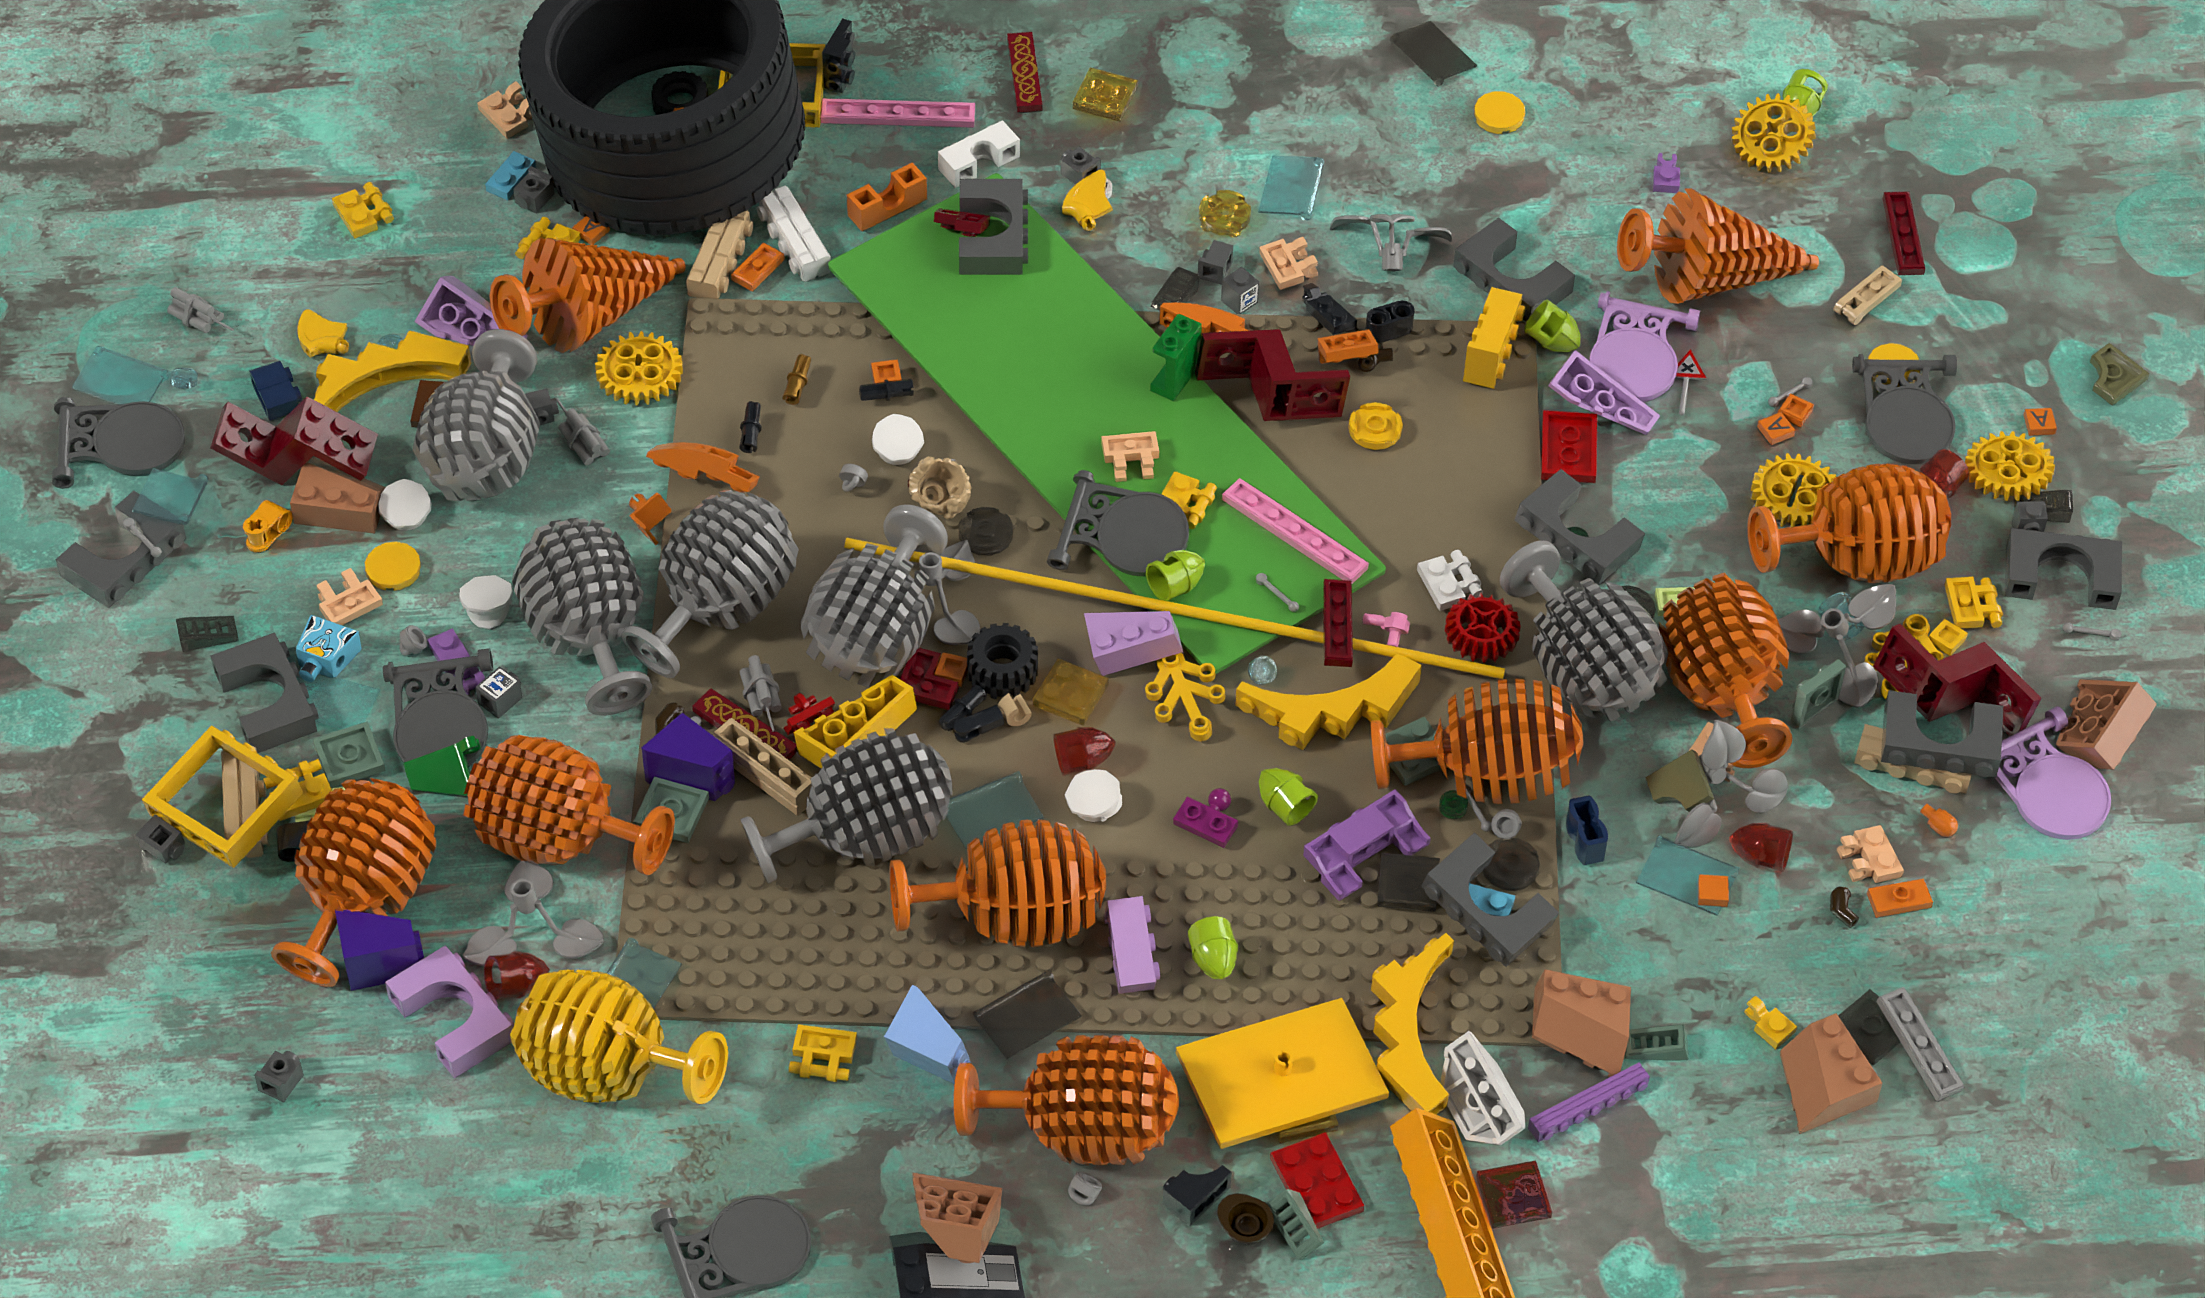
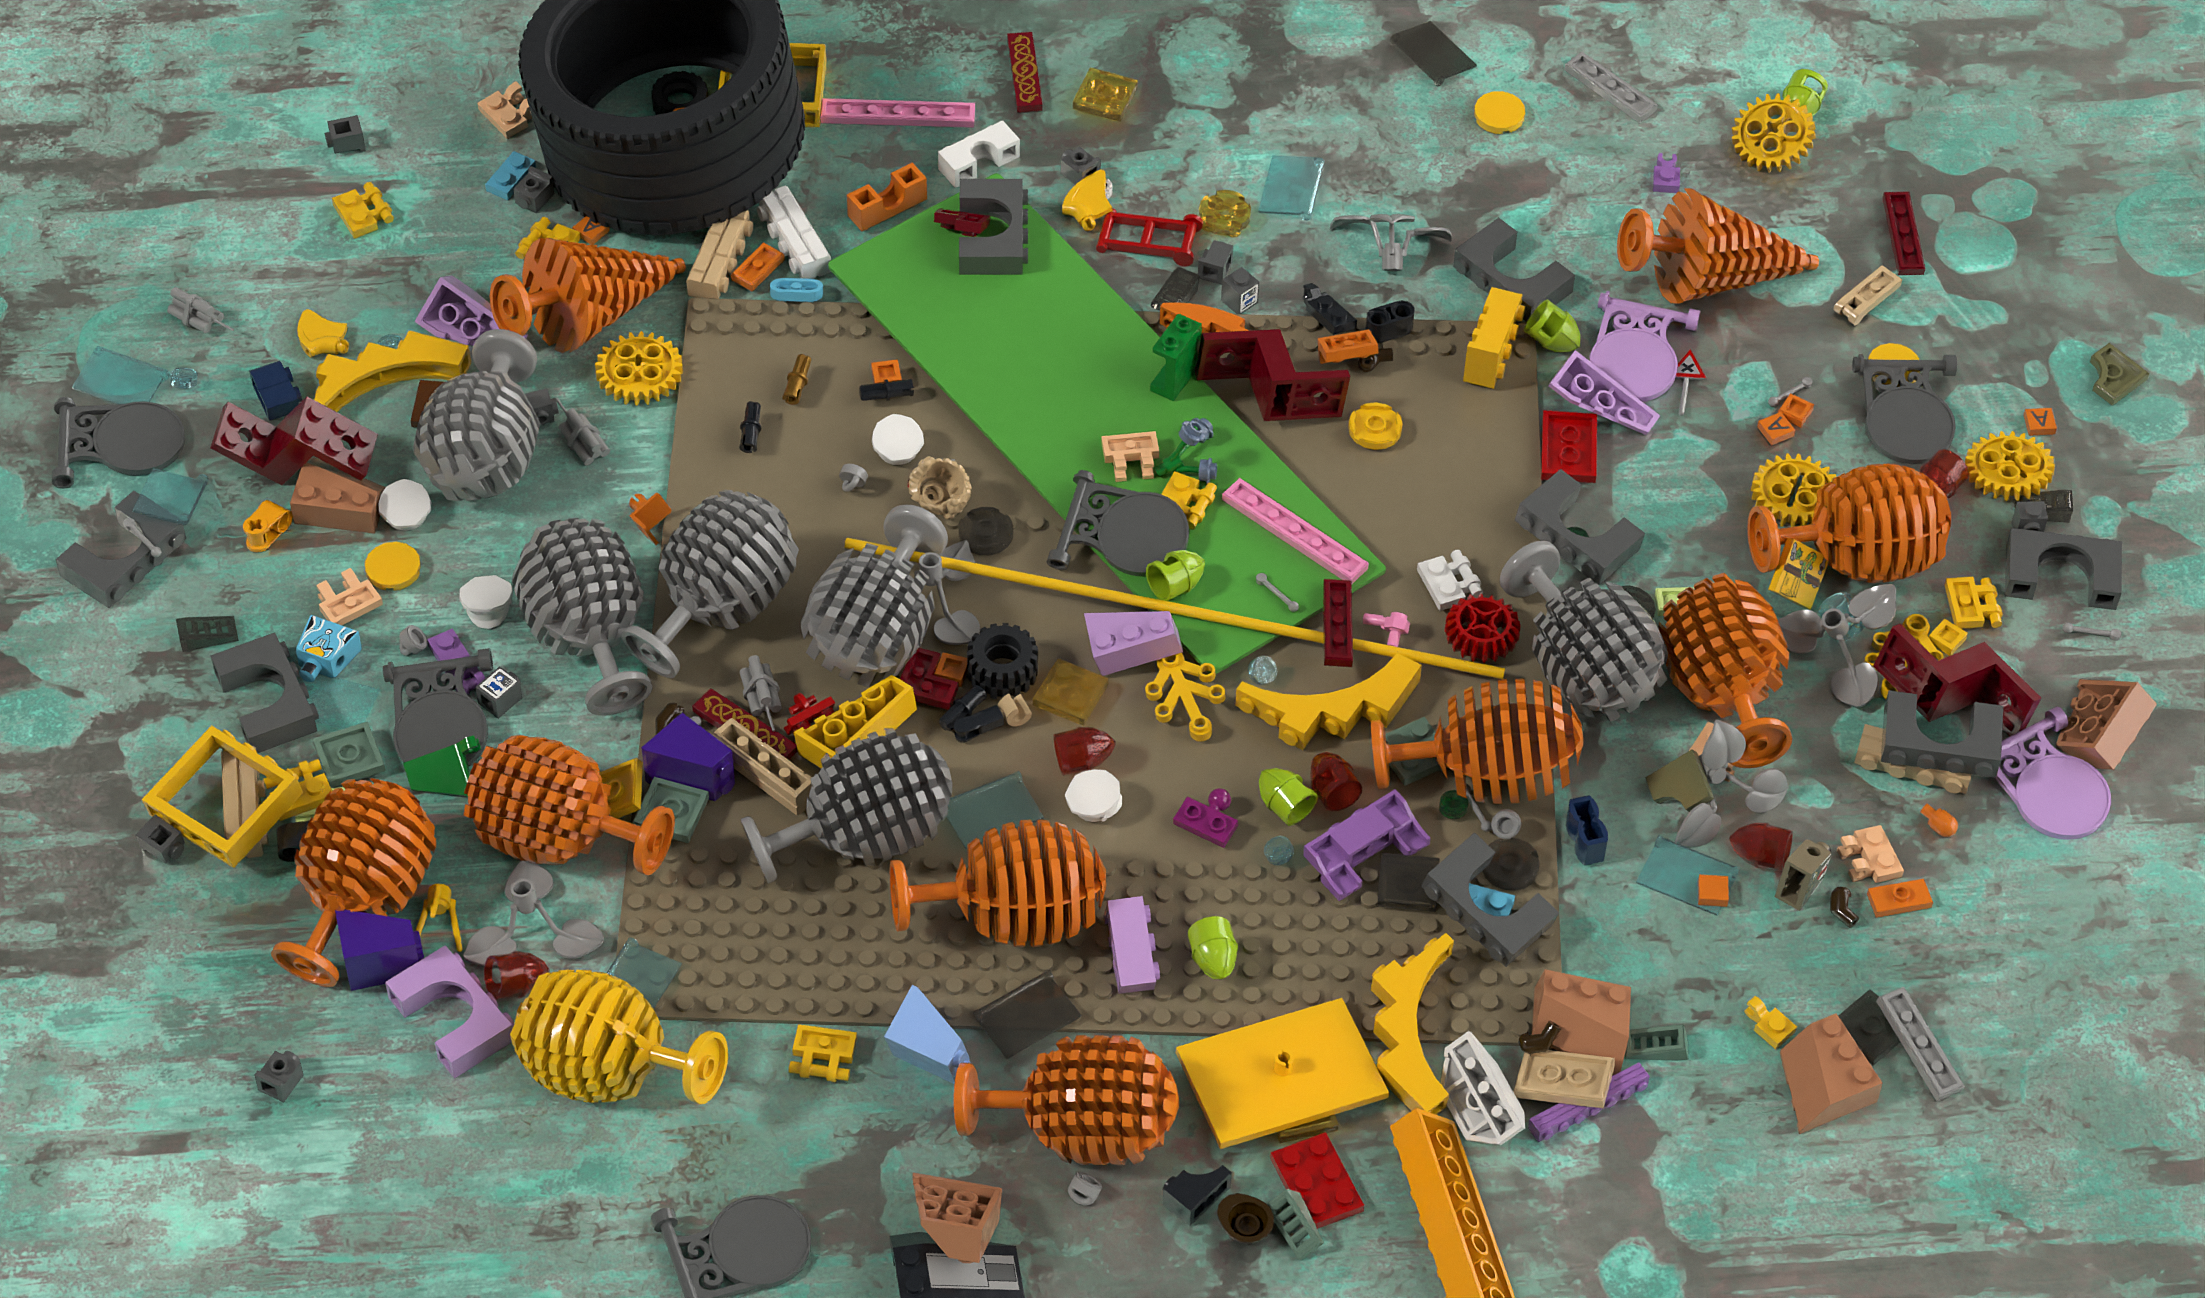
orange slope [646,442,760,493] -> none
black plate [822,18,856,94] -> none
light nougat plate [1259,237,1318,290] -> none
clear red tile [1476,1160,1552,1229] -> none
sand green plate [1791,659,1846,728] -> none
none -> dark grey brick [324,115,366,154]
none -> yellow plant [415,884,463,952]
none -> yellow tile [599,758,643,818]
none -> medium azure plate [770,278,823,302]
none -> red piece [1096,208,1203,267]
none -> sand blue plant [1154,418,1217,483]
none -> clear light blue tile [1264,836,1294,865]
none -> clear red helmet [1310,752,1363,811]
none -> tan tile [1514,1050,1615,1108]
none -> dark brown arm [1518,1021,1561,1054]
none -> light grey tile [1564,52,1658,123]
none -> yellow tile [1768,538,1830,610]
none -> dark tan torso [1775,840,1831,911]

